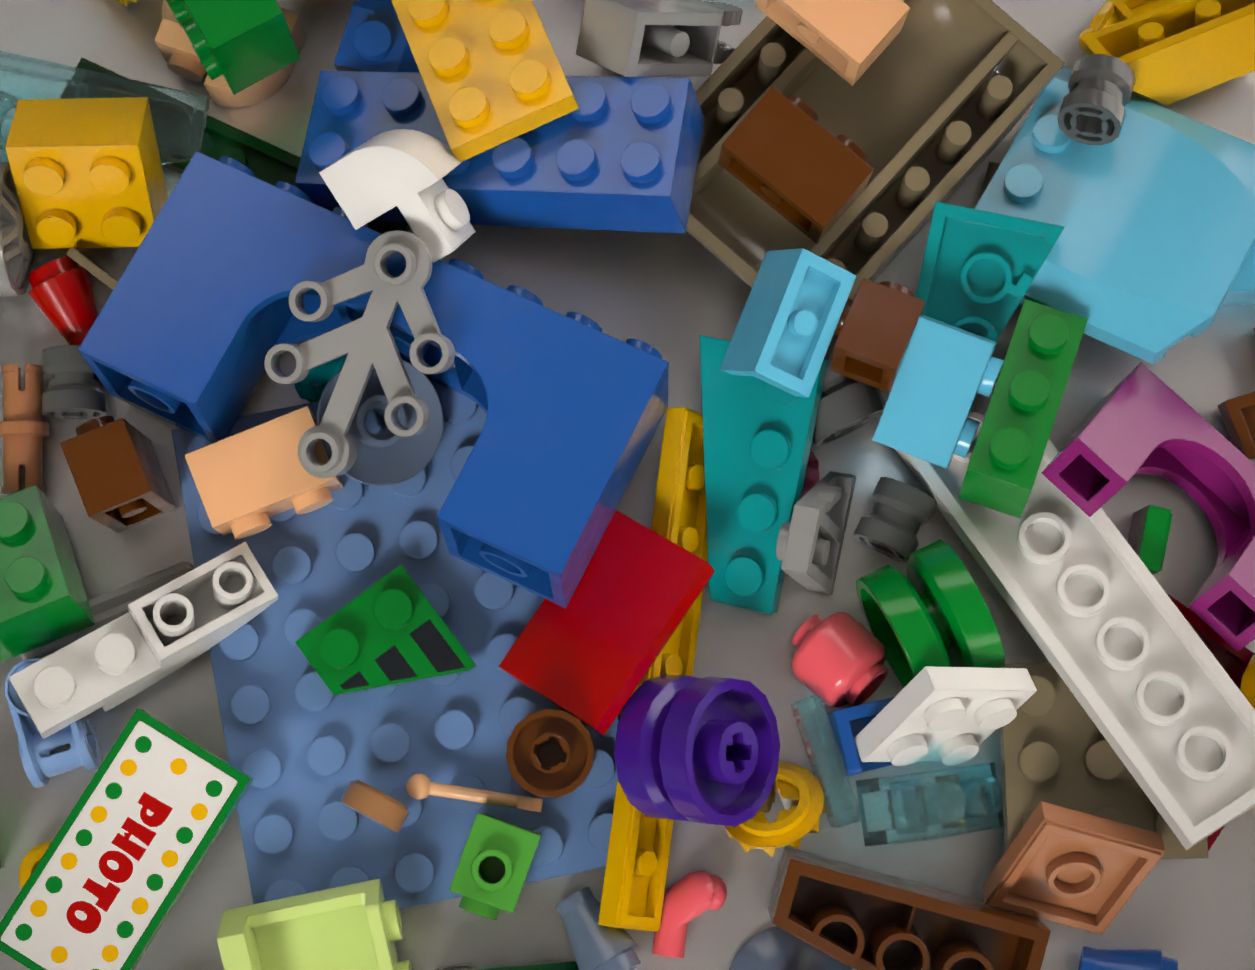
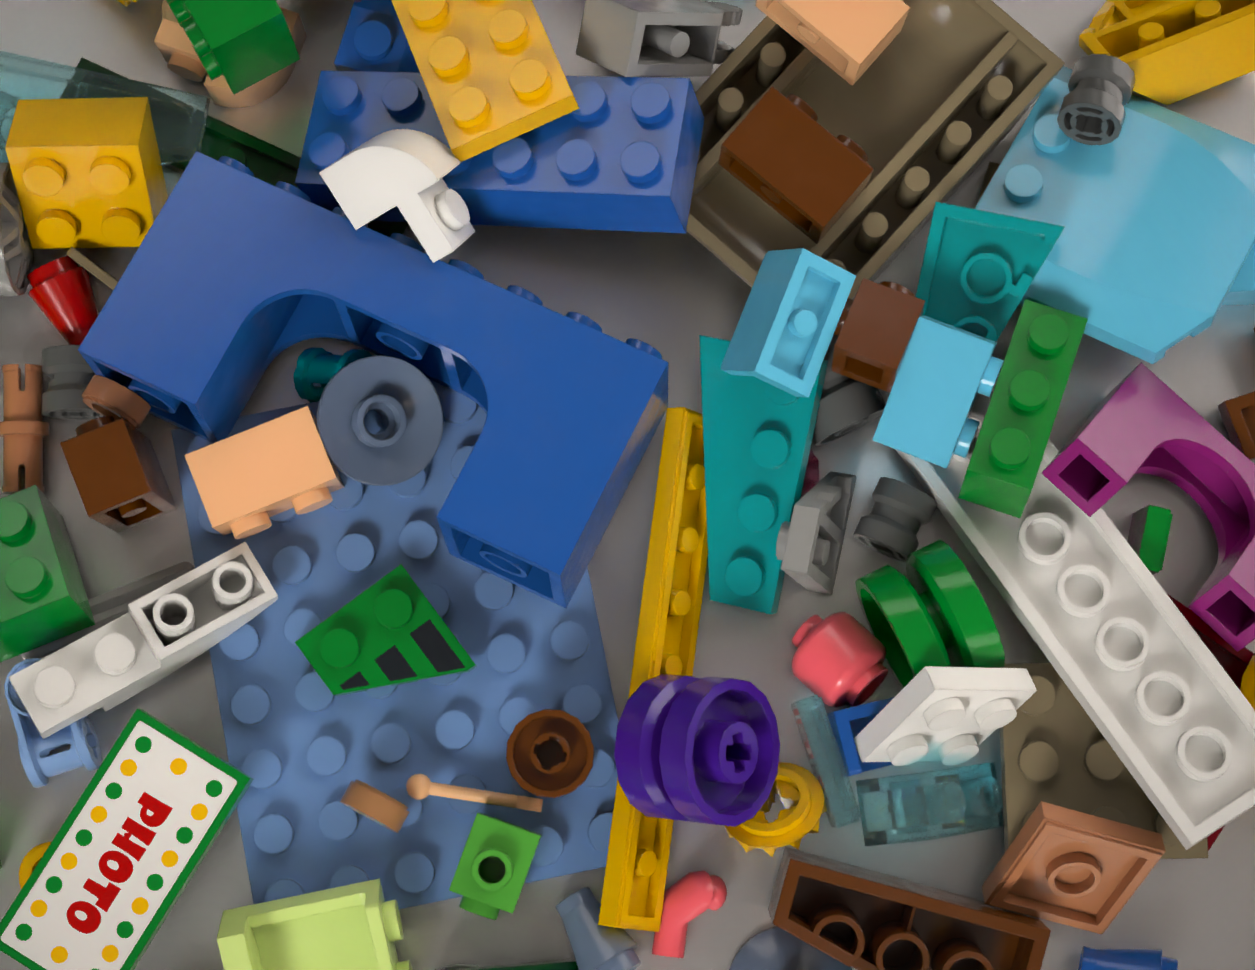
light grey plant [264,230,455,478] -> none
red tile [498,510,715,736] -> none
none -> nougat tile [82,375,151,428]

